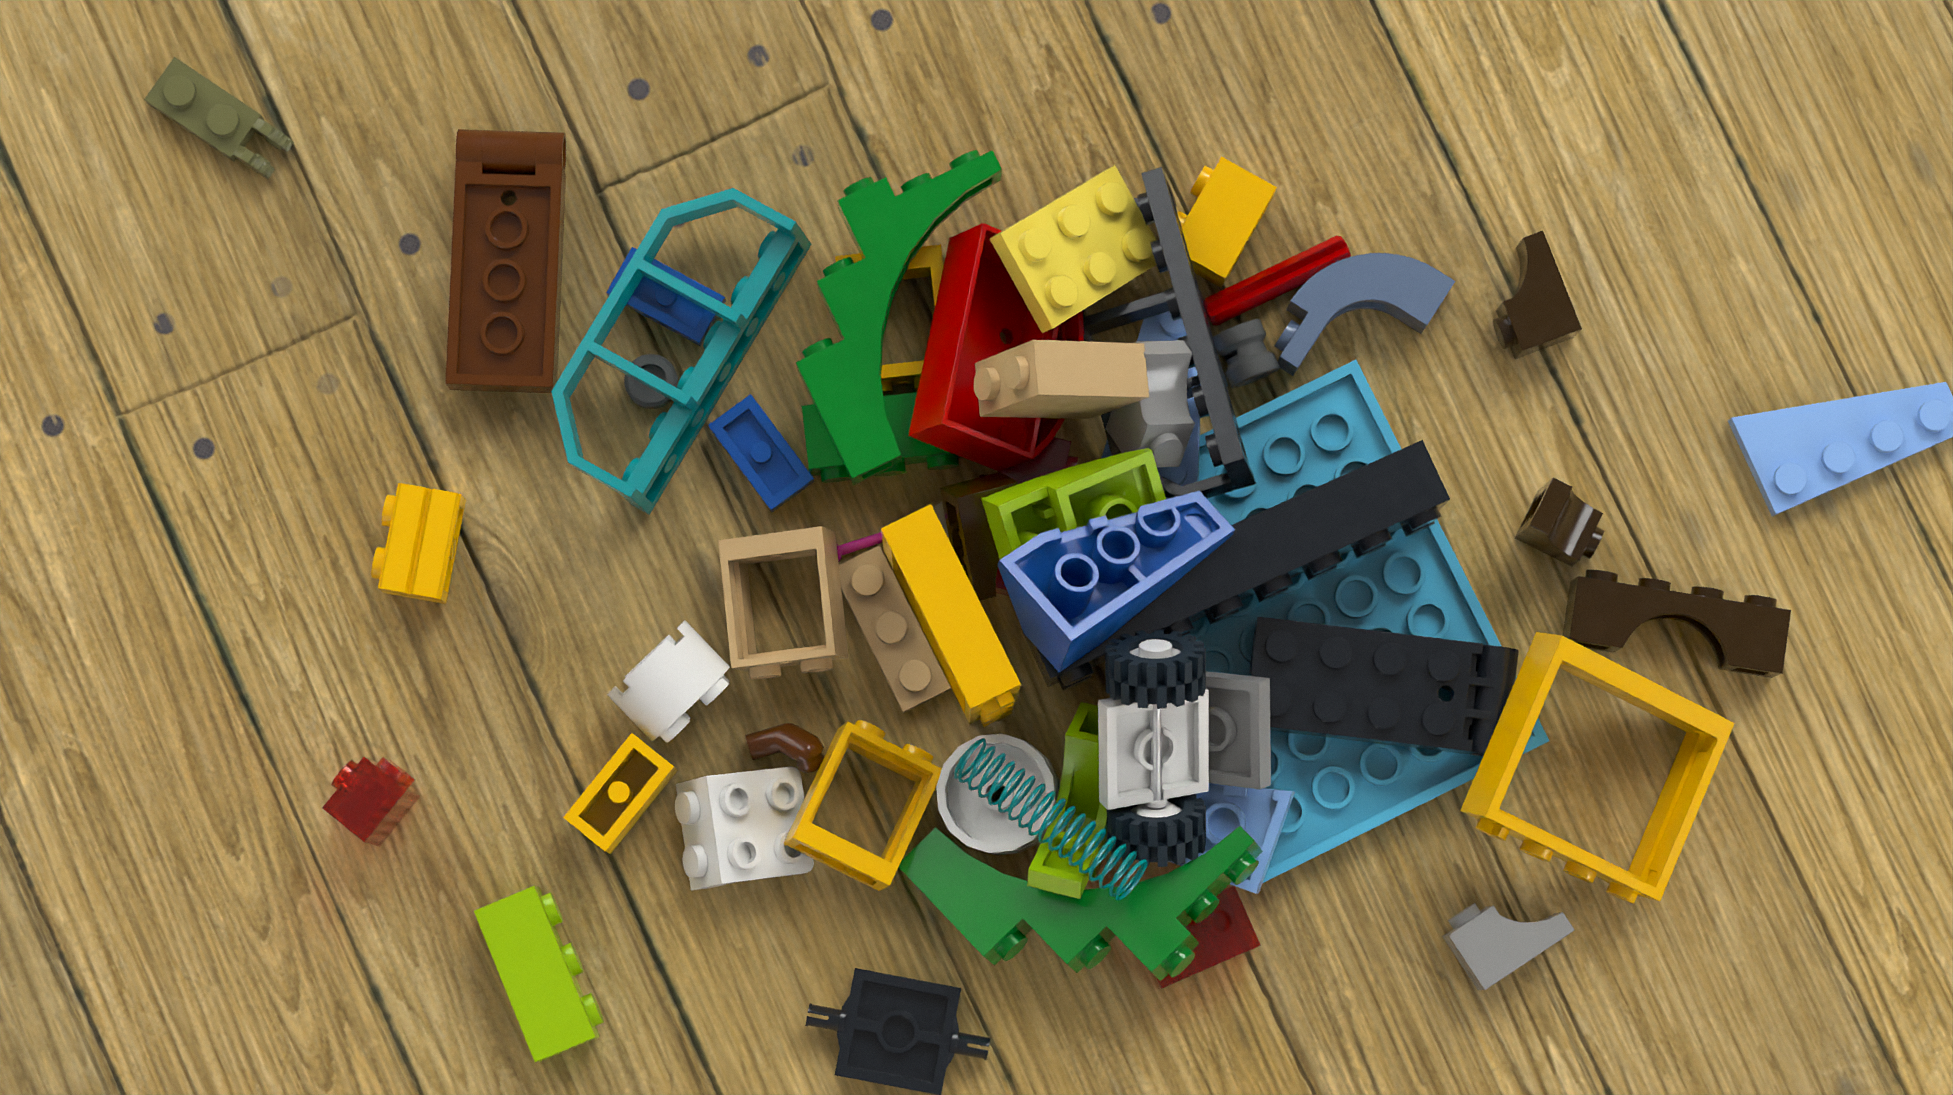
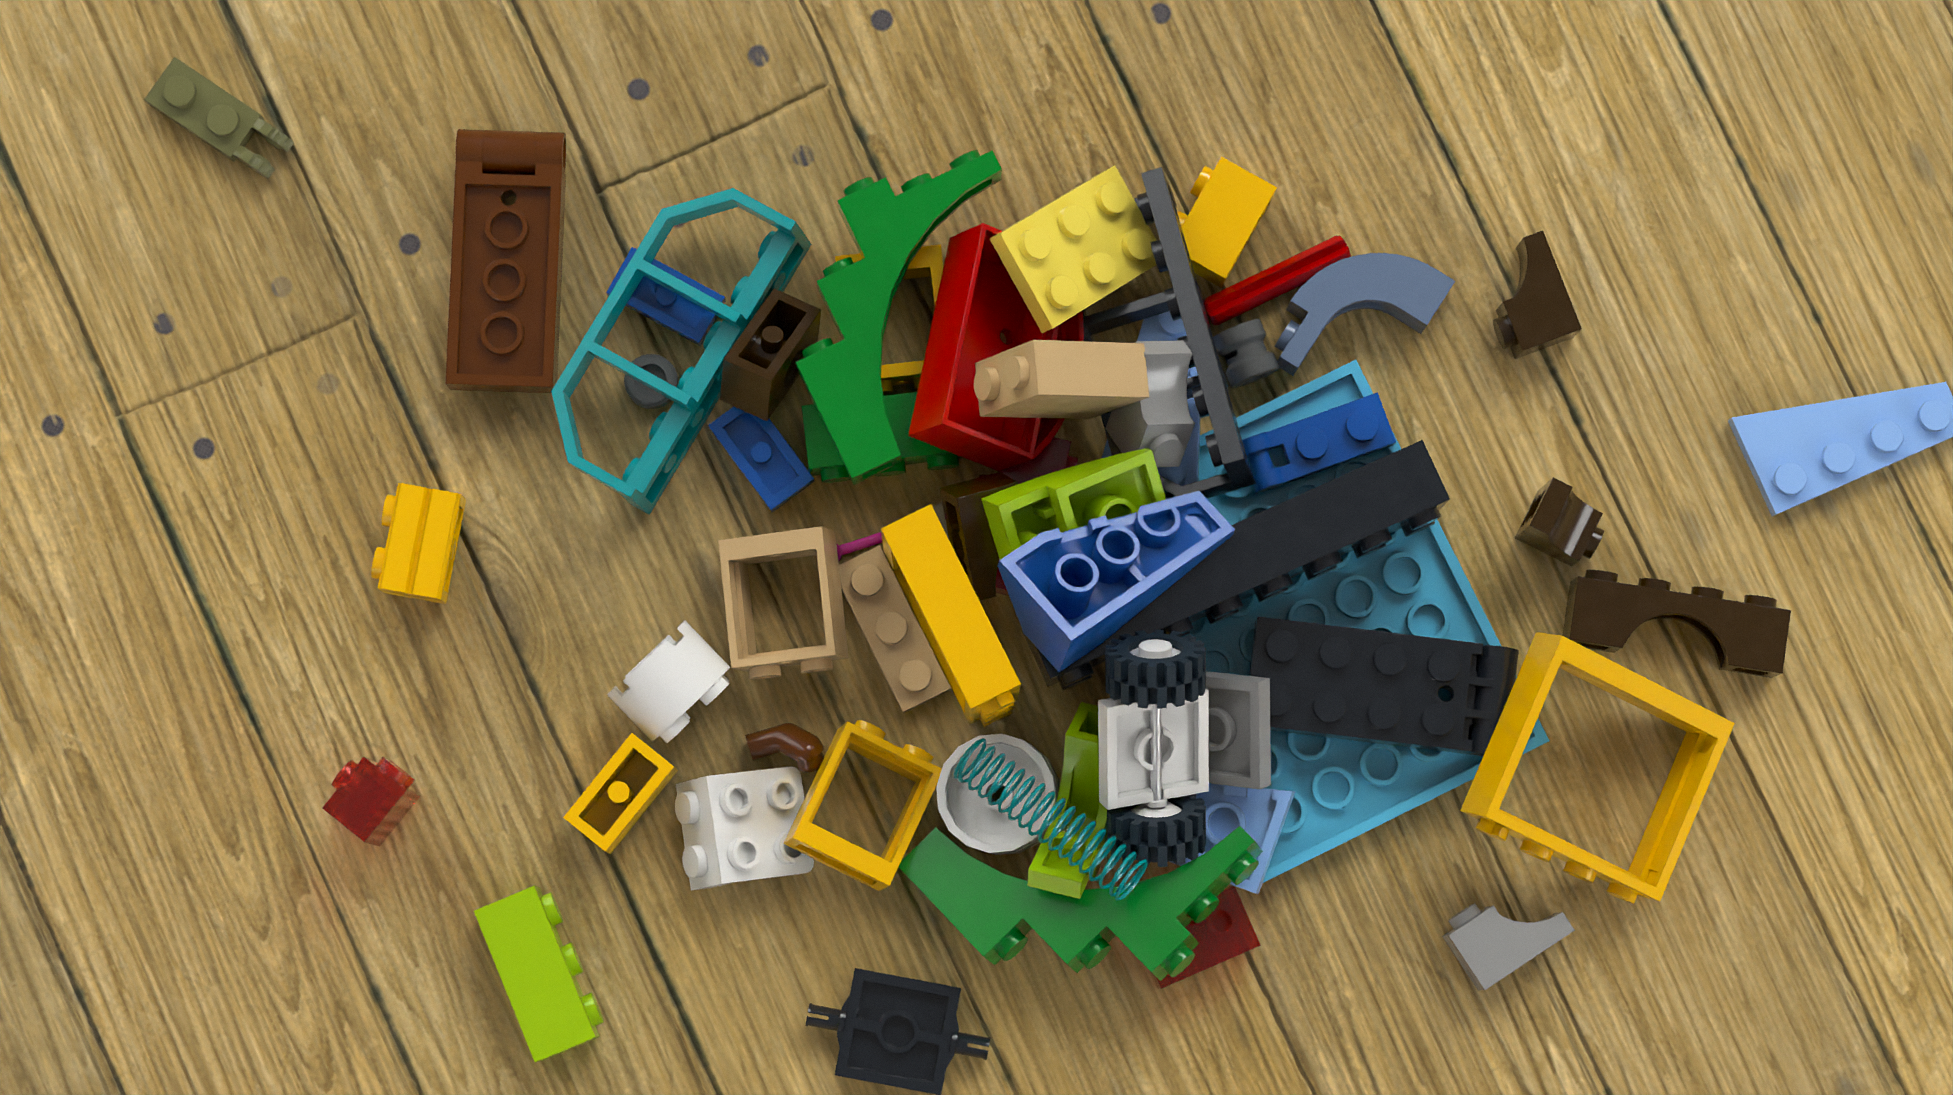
none -> dark brown brick [720,288,821,421]
none -> blue plate [1242,392,1396,494]

